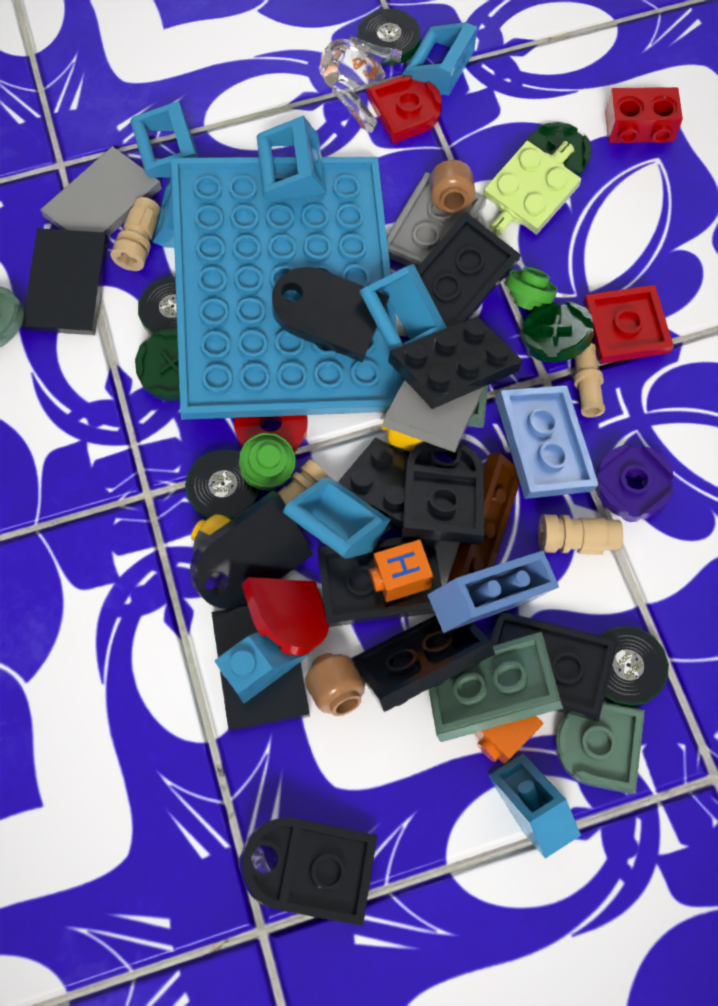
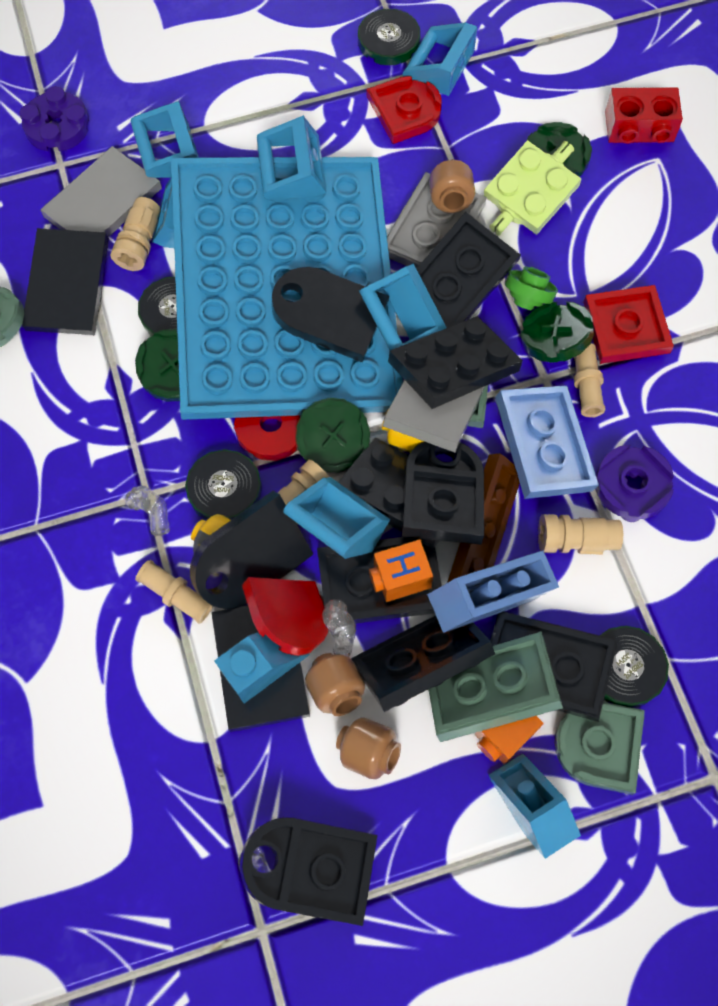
bright green plate [239,433,296,491] -> none
clear piece [320,36,402,133] -> none
none -> dark purple plate [19,86,89,151]
none -> clear arm [125,486,170,536]
none -> tan pin [135,560,214,624]
none -> dark green tile [295,398,370,473]
none -> clear arm [322,599,356,656]
none -> medium nougat head [336,717,401,780]

